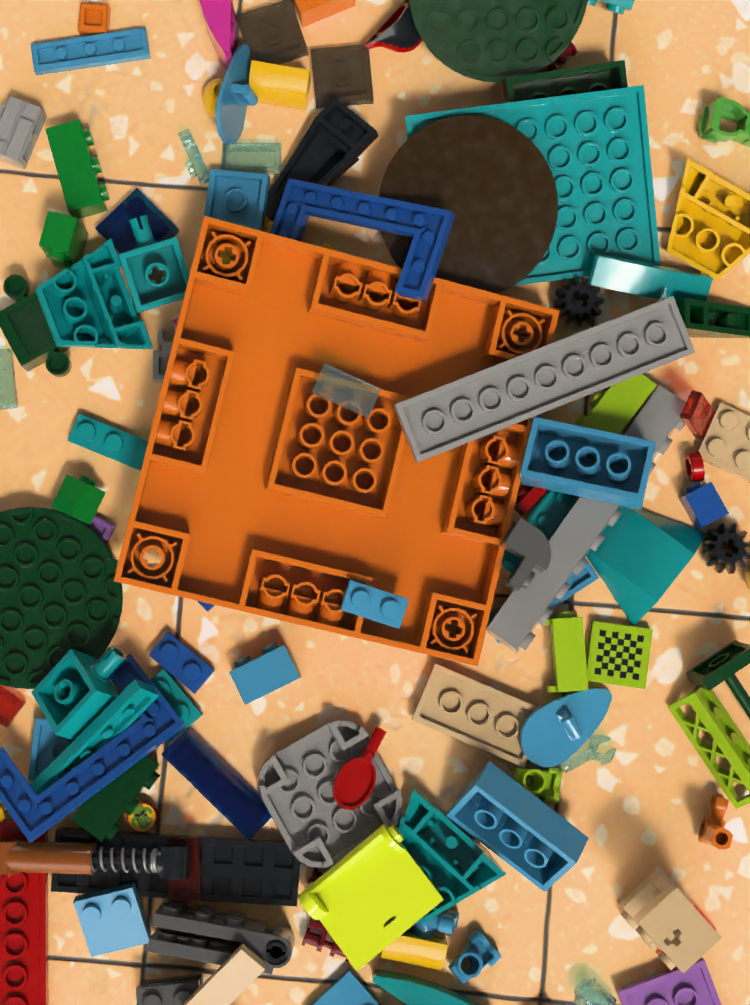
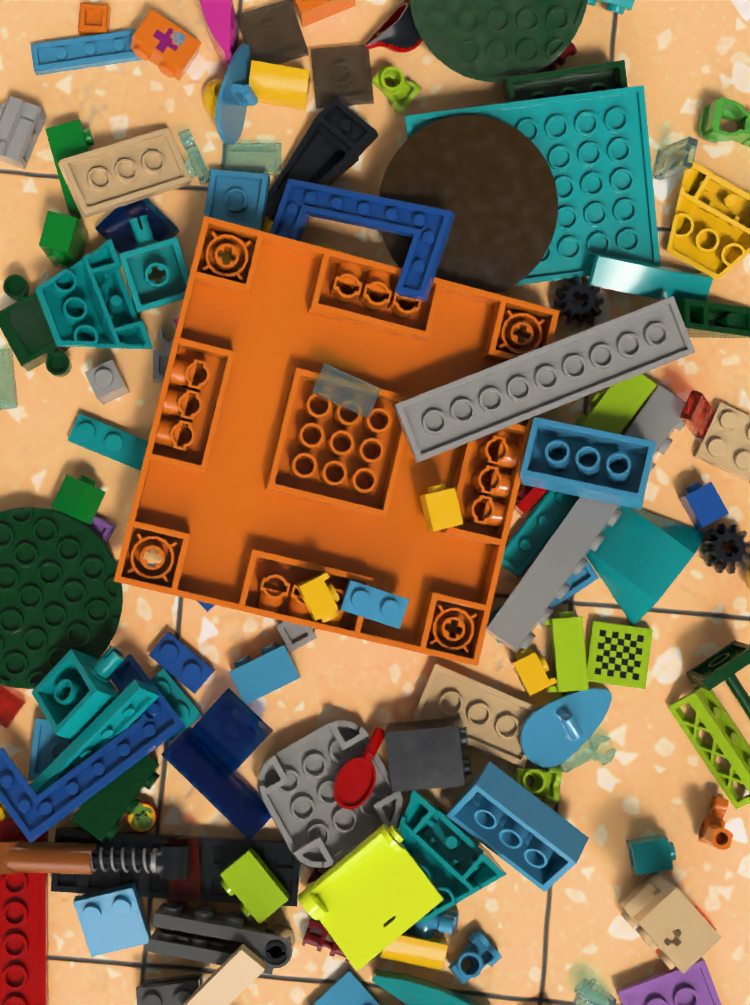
dark grey brick [500,517,551,591] -> none
red tile [685,451,705,482] -> none
none -> tan plate [58,127,192,219]
none -> light grey brick [85,359,130,405]
none -> orange brick [130,8,201,81]
none -> clear blue plate [191,688,273,772]
none -> lime brick [220,846,290,924]
none -> light grey plate [276,621,317,653]
none -> yellow brick [296,572,340,623]
none -> lime plate [371,64,422,115]
none -> black brick [385,717,472,792]
none -> yellow brick [420,484,463,532]
none -> yellow brick [511,647,557,696]
none -> teal brick [626,835,676,875]
none -> clear light blue tile [652,136,698,180]

